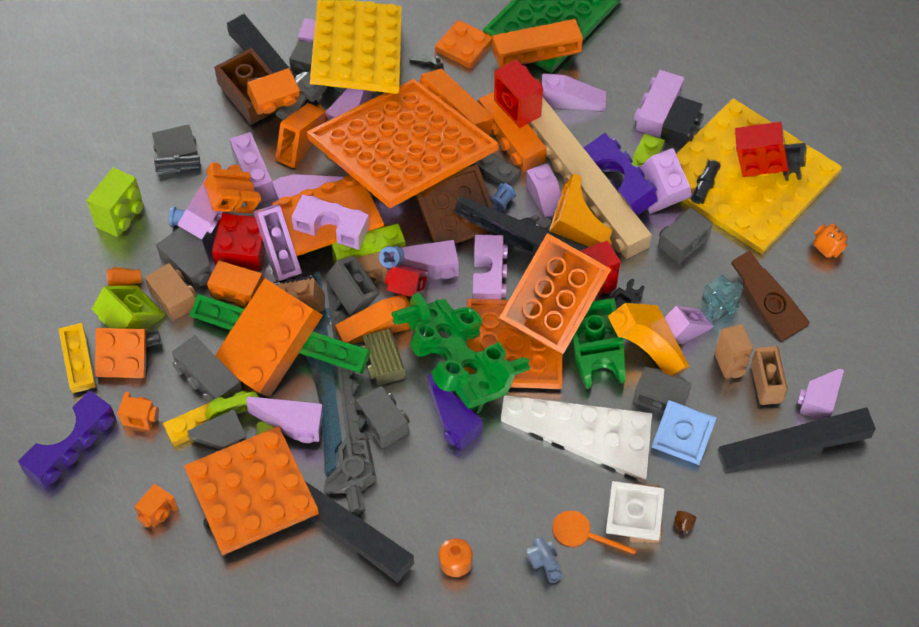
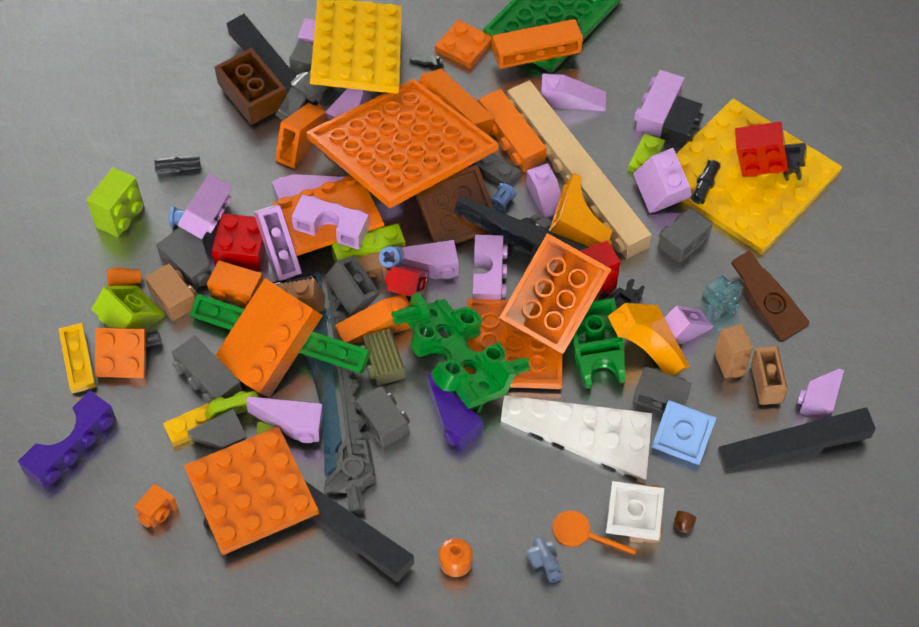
orange brick [117,392,159,430] -> none
dark grey piece [152,124,198,159] -> none
orange hips [203,162,261,214] -> none
lavender arch [230,132,275,203] -> none
orange brick [247,68,300,115] -> none
red brick [494,59,544,128] -> none
dark purple arch [583,133,658,215] -> none
orange head [813,224,848,258] -> none

